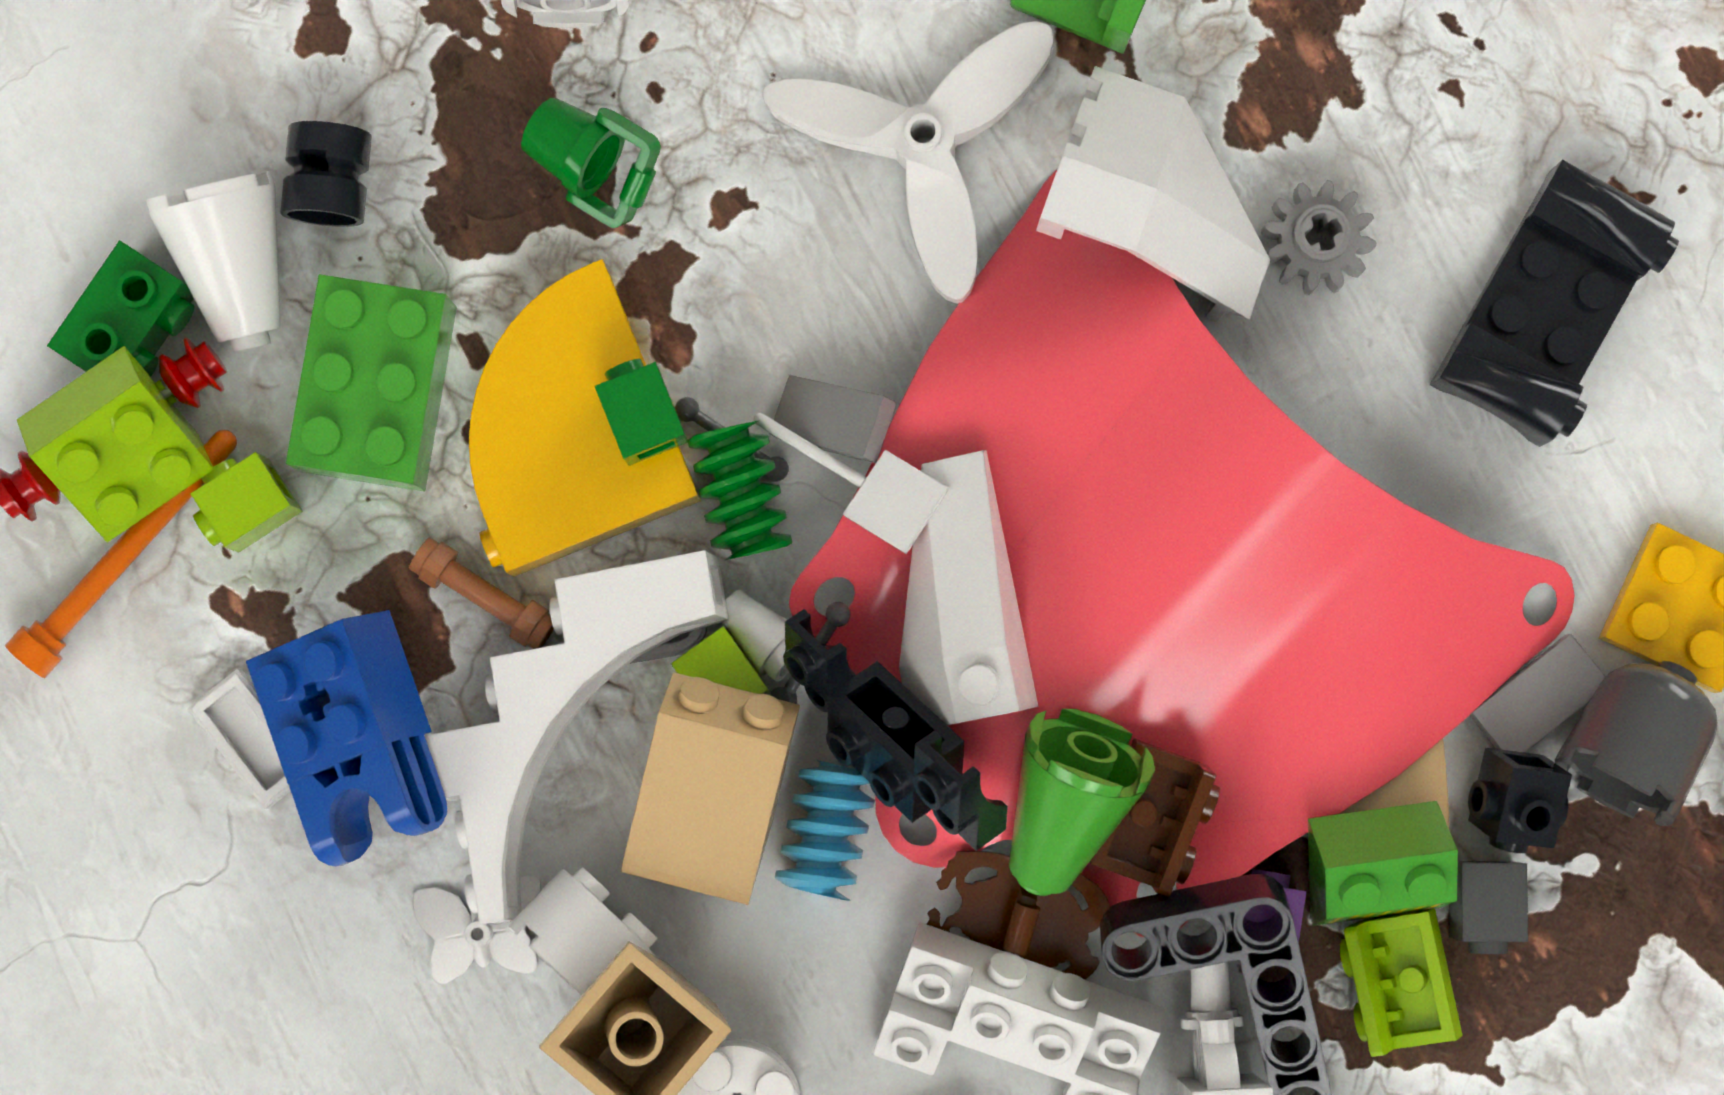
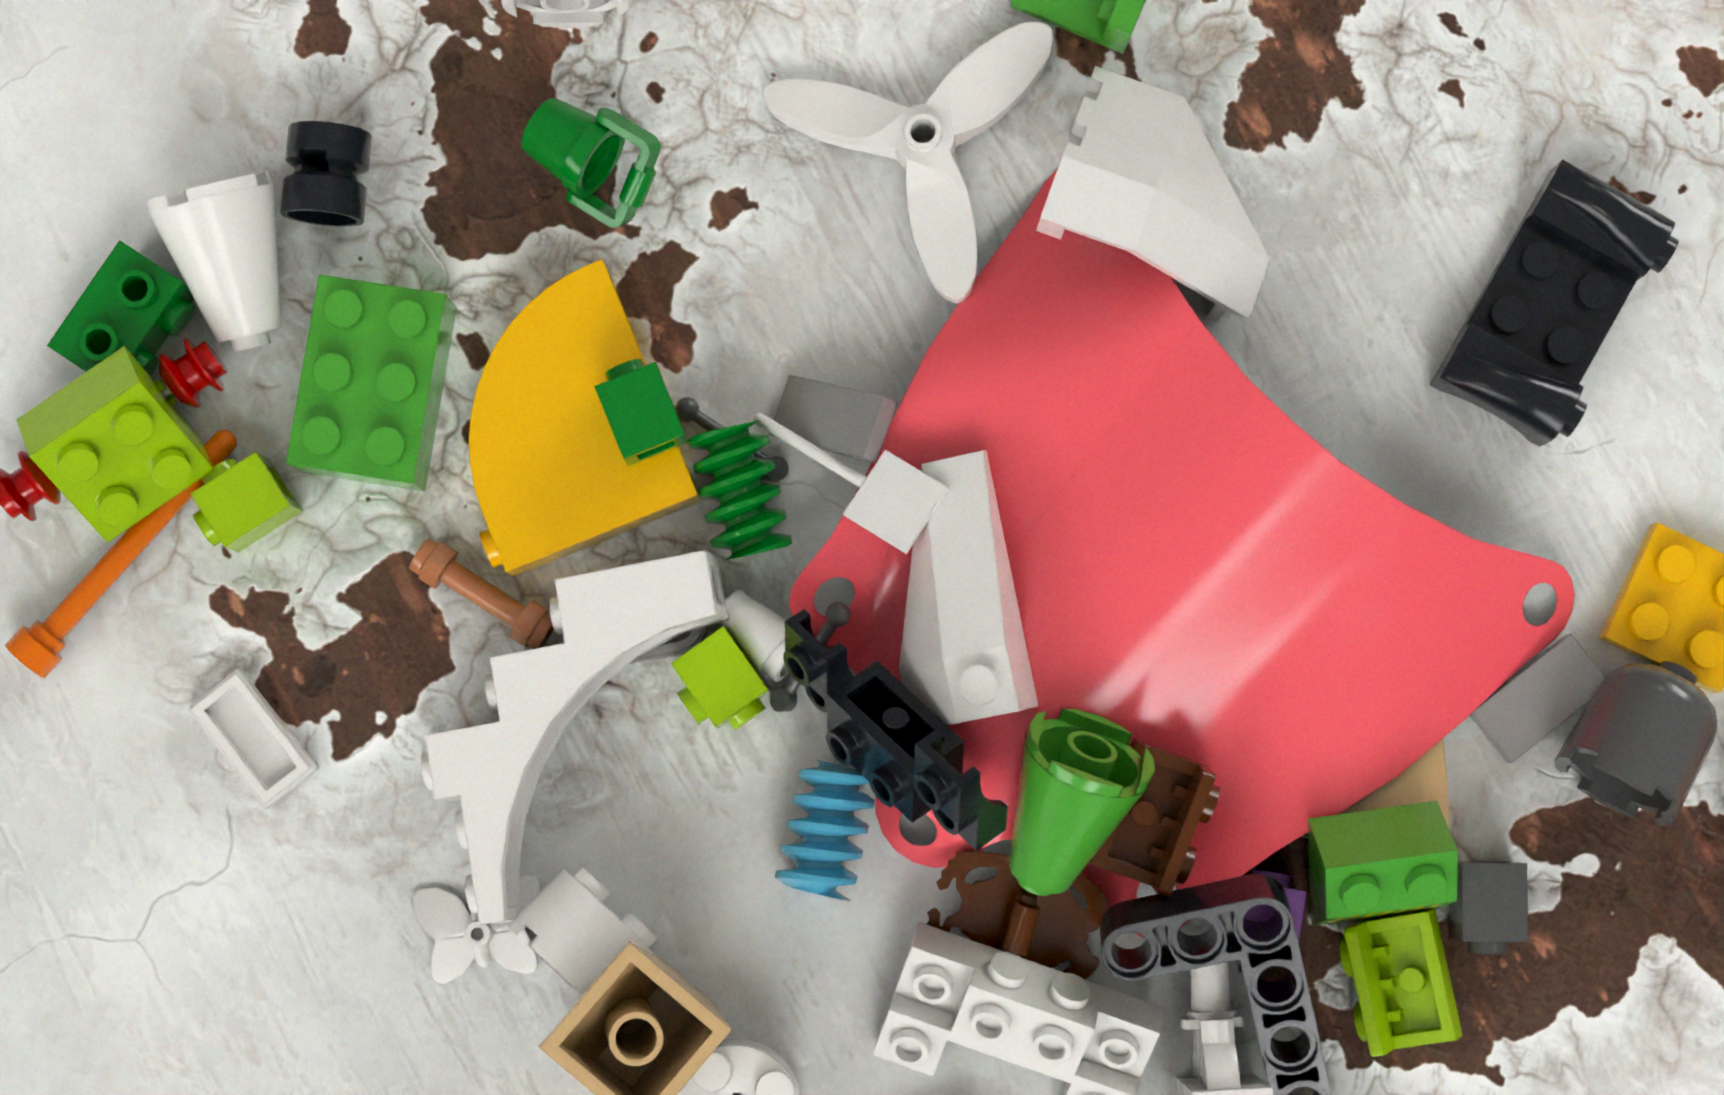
blue brick [246,610,447,867] -> none
tan slope [621,672,800,905] -> none
light grey gear [1261,180,1377,295] -> none
black brick [1468,748,1572,853] -> none

